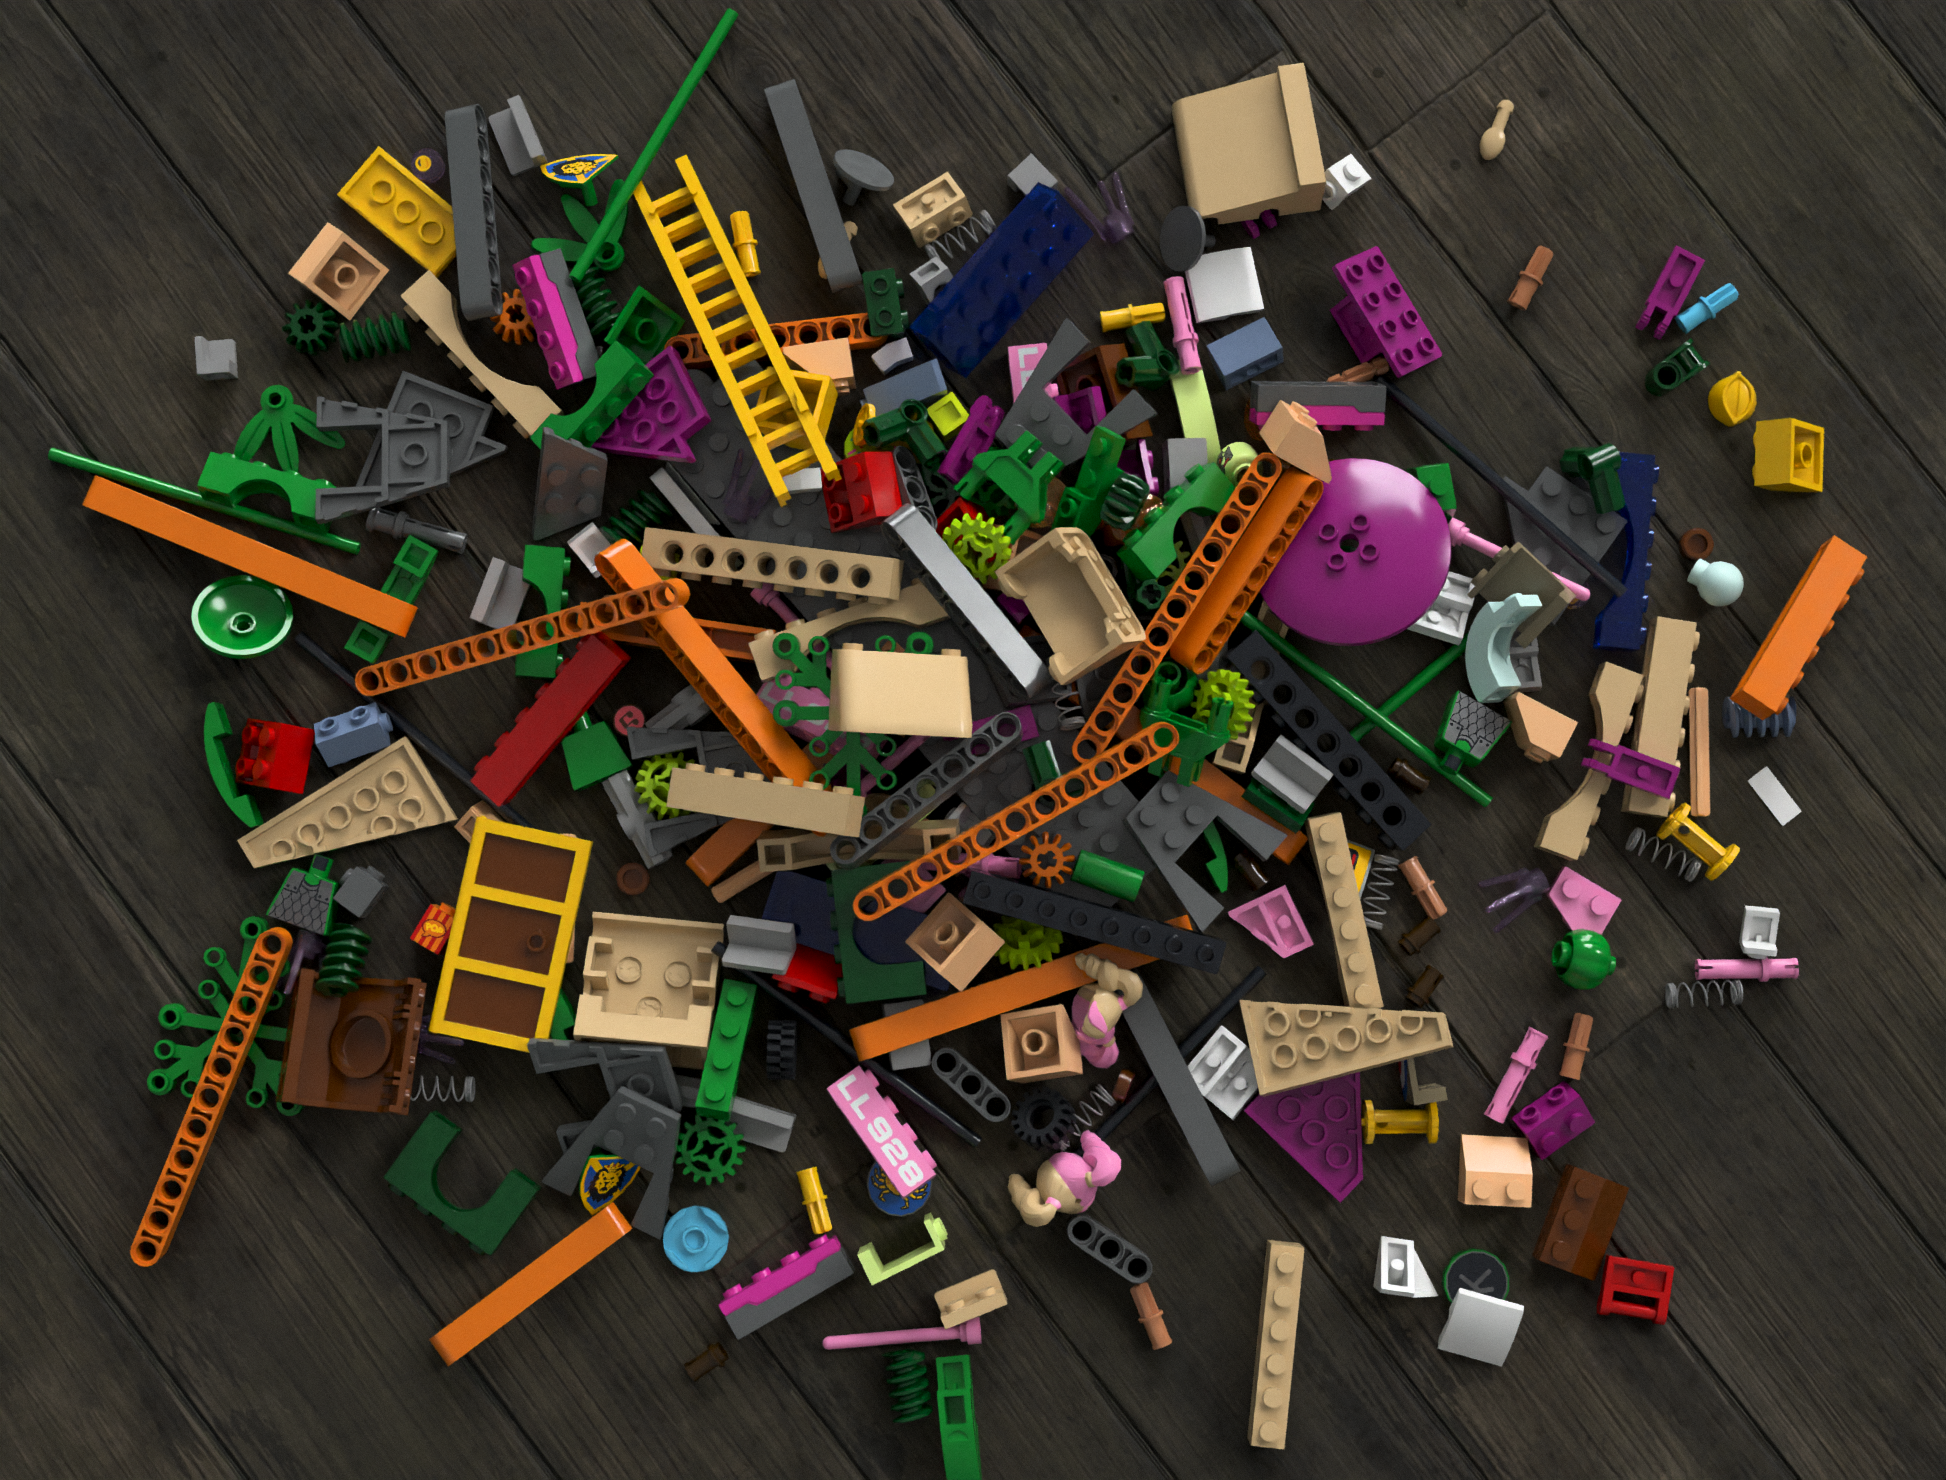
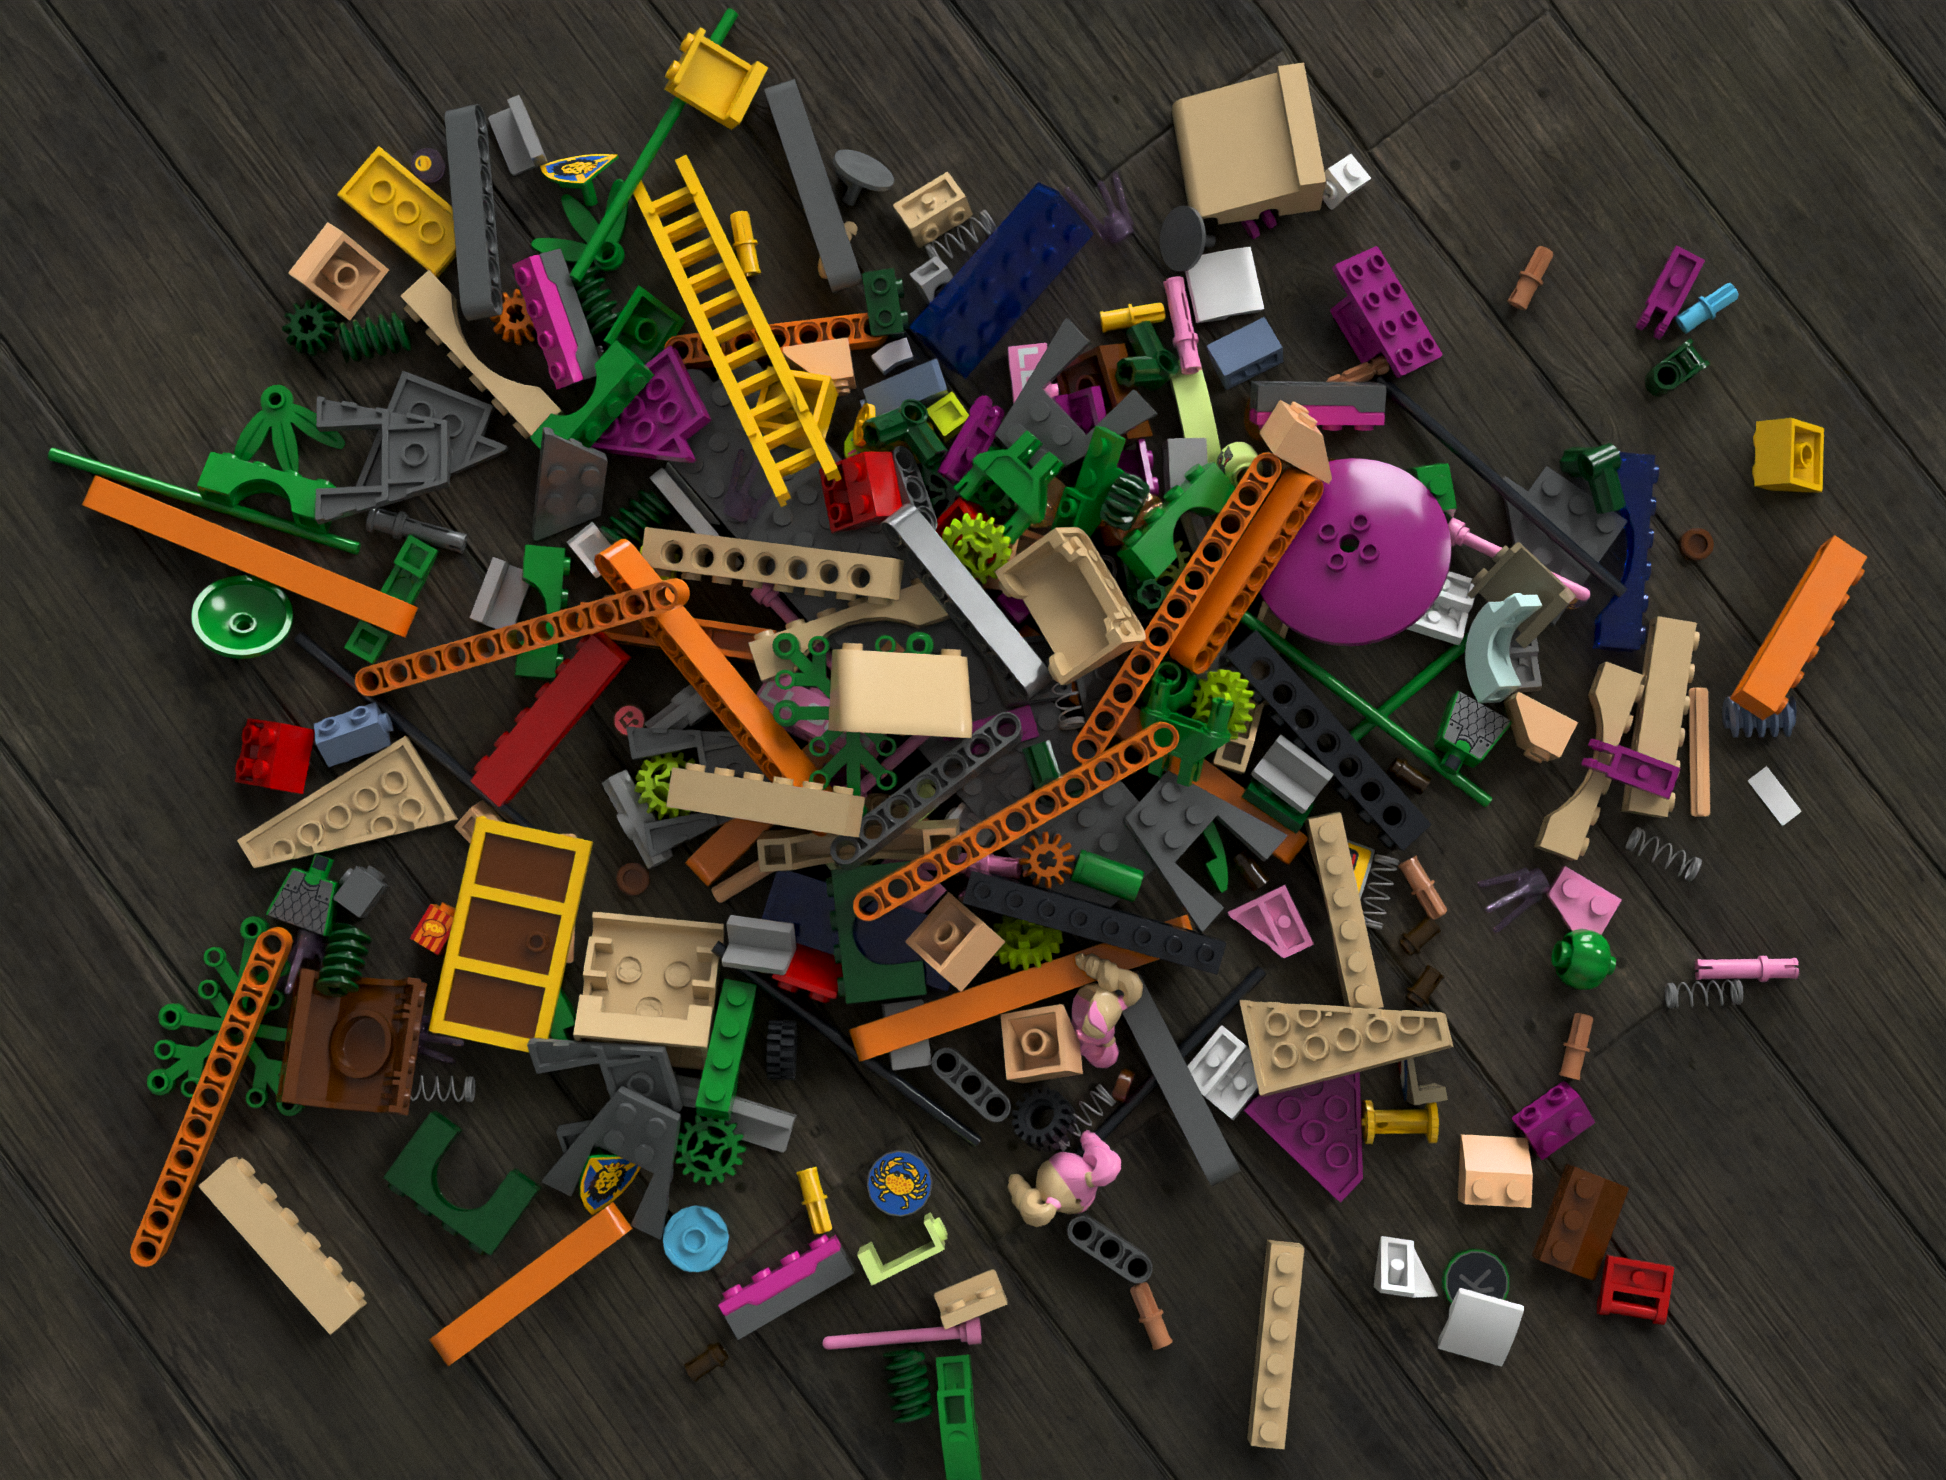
light grey panel [195,336,238,381] -> none
green slope [204,702,264,828] -> none
green torso [561,711,635,792] -> none
white piece [782,468,822,494] -> none
bright pink brick [826,1066,937,1200] -> none
light grey panel [1007,153,1058,203] -> none
tan piece [1479,100,1514,160] -> none
bright pink pin [1484,1027,1548,1124] -> none
yellow hose [1656,803,1740,881] -> none
light aqua piece [1687,559,1744,607] -> none
yellow hat [1708,371,1757,427] -> none
white bracket [1739,905,1780,959] -> none
none -> tan brick [198,1157,367,1335]
none -> yellow panel [664,27,768,130]

